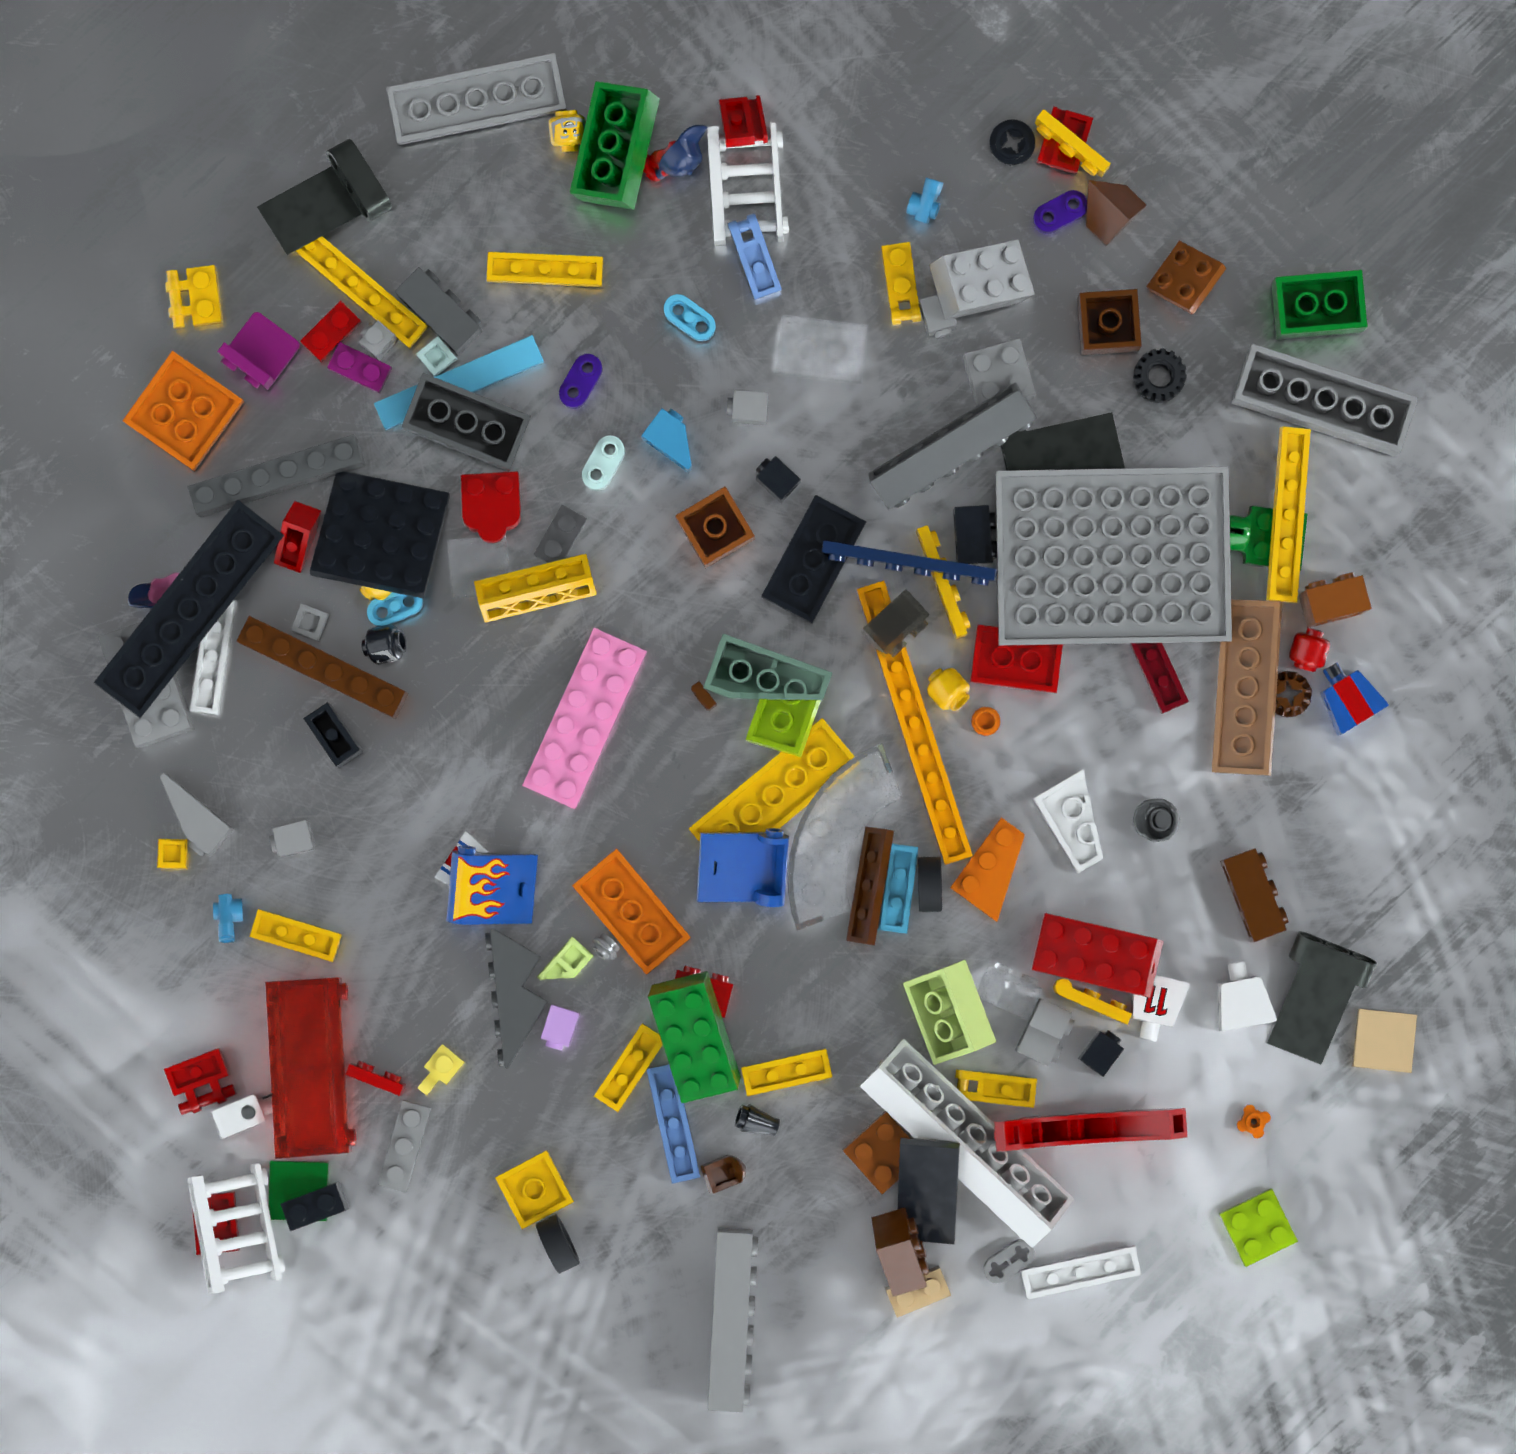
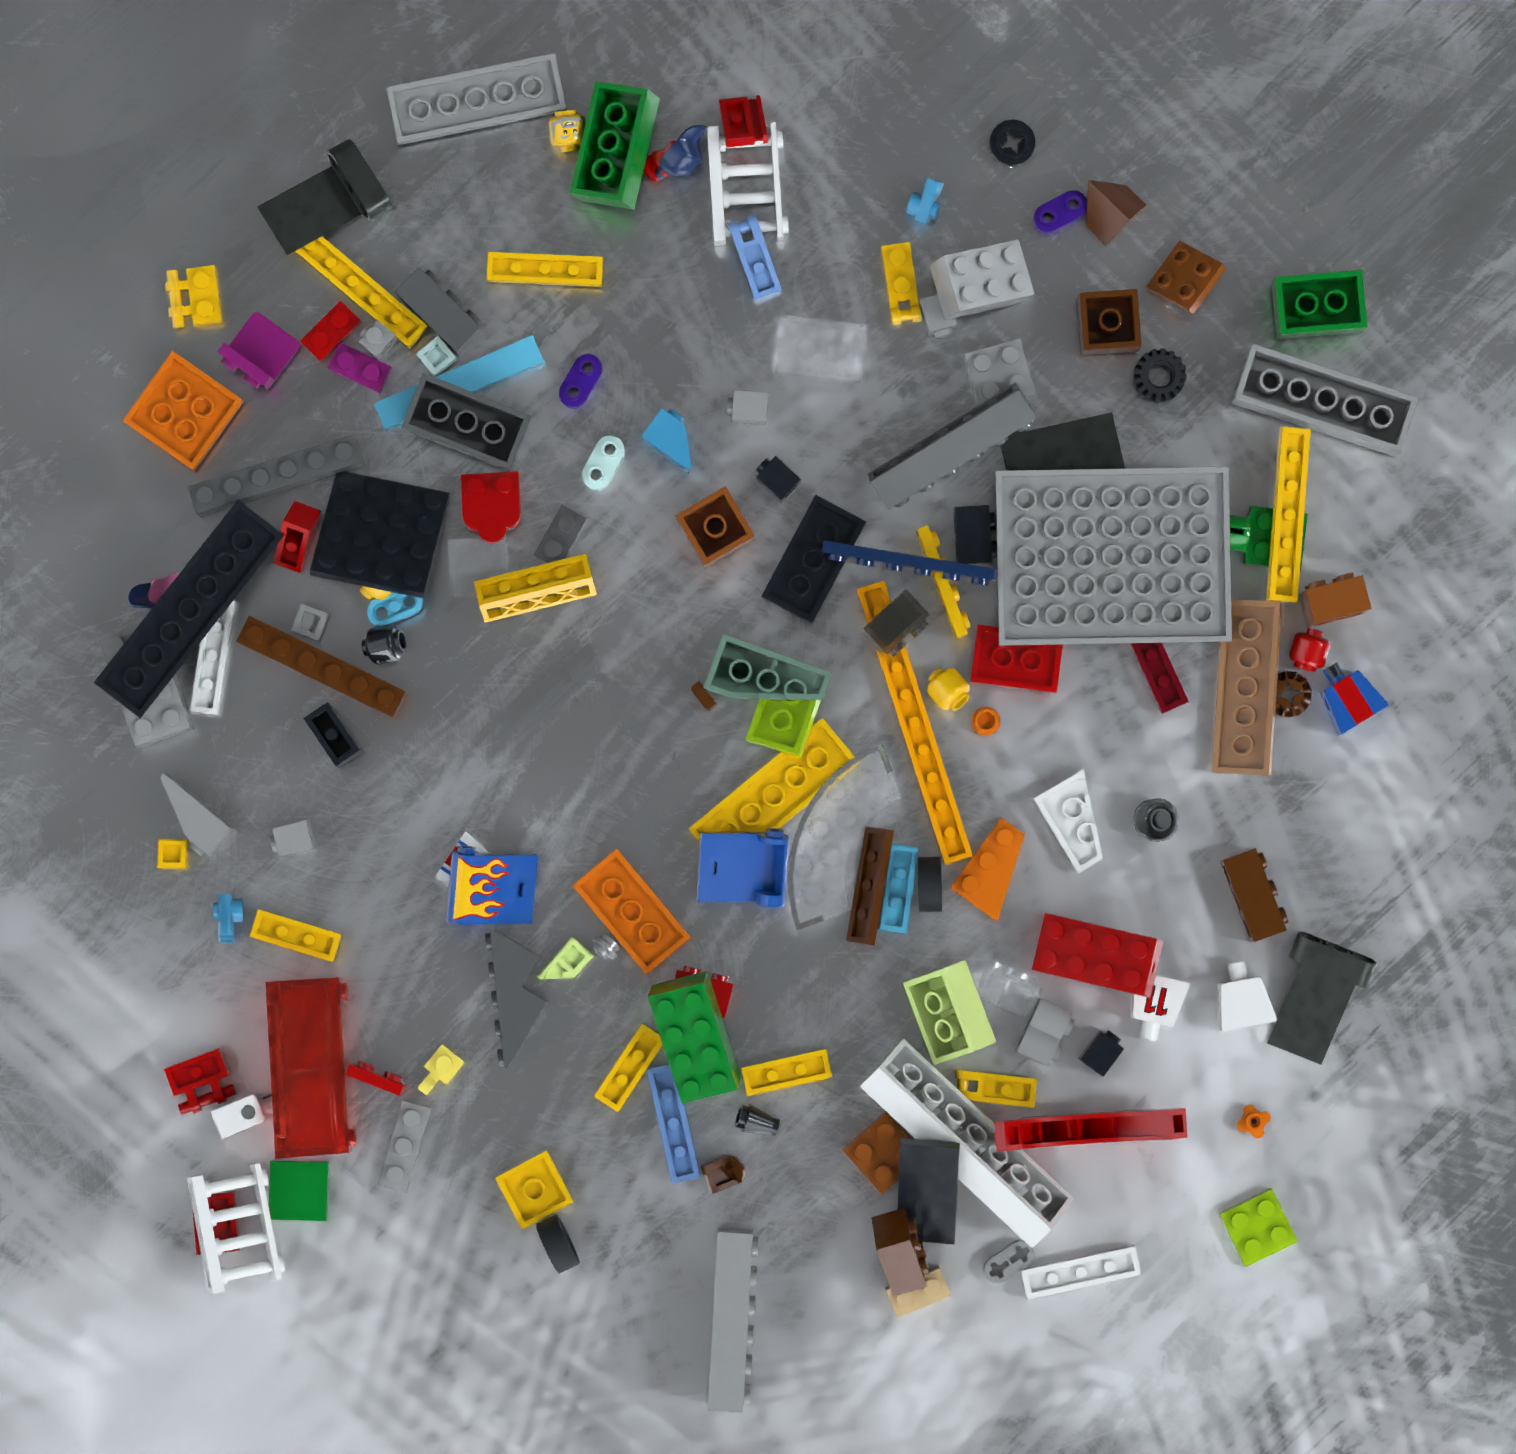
black brick [280,1181,349,1232] -> none
bright pink plate [522,628,647,810] -> none
lavender brick [541,1004,580,1051] -> none
medium azure plate [664,294,716,342] -> none
yellow plate [1035,109,1111,178] -> none
red plate [1037,106,1093,174] -> none
yellow plate [1053,979,1132,1025] -> none
tan tile [1352,1009,1417,1073] -> none

